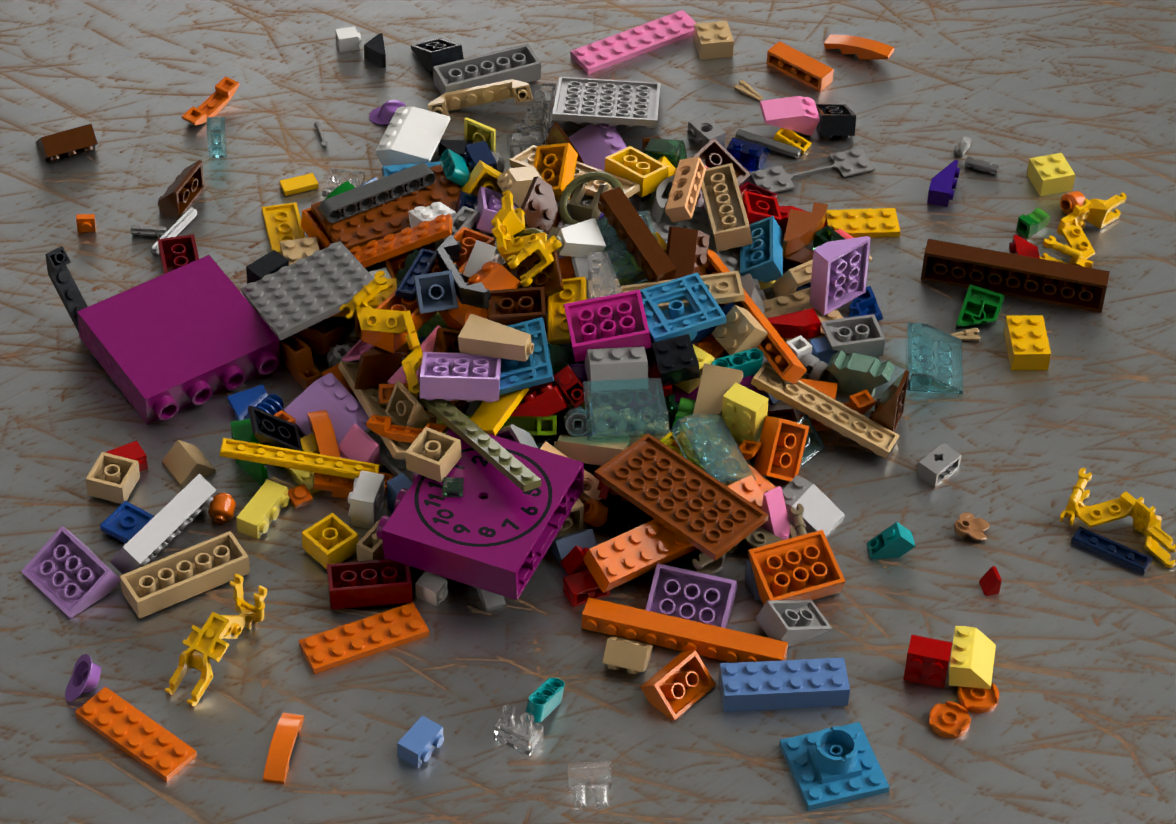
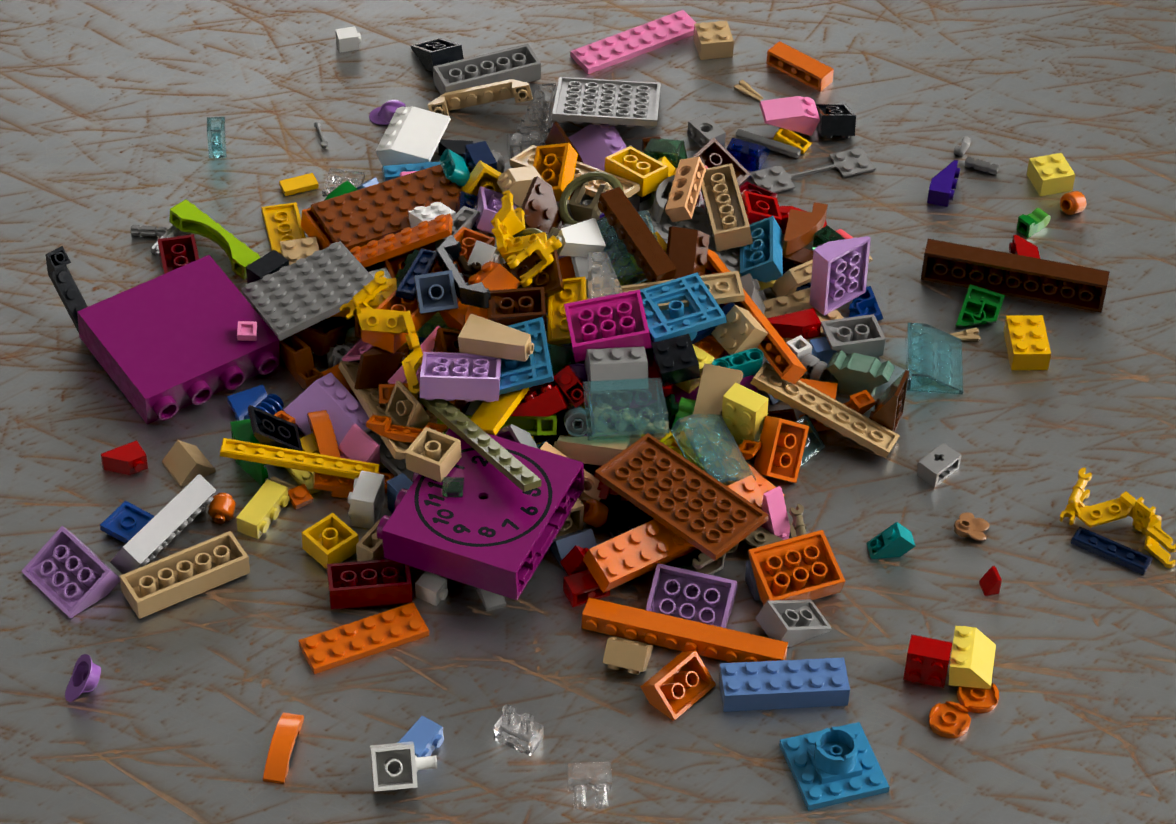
reddish brown slope [36,123,98,161] -> none
orange plate [75,687,197,782] -> none
orange plate [76,214,96,233] -> none
tan brick [86,452,140,504] -> none
reddish brown slope [158,160,204,220] -> none
yellow piece [164,574,267,707] -> none
orange slope [182,76,239,125] -> none
dark grey beam [318,163,436,223] -> none
black slope [364,33,386,68] -> none
light yellow slope [464,117,496,153] -> none
teal beam [525,678,565,723] -> none
slope [782,475,845,537] -> none
orange slope [824,34,895,60] -> none
yellow plate [826,208,901,239] -> none
yellow piece [1040,192,1127,268] -> none
none -> lime arch [169,199,261,280]
none -> bright pink plate [237,321,257,341]
none -> white brick [370,742,437,792]
none -> dark brown arm [456,256,481,275]

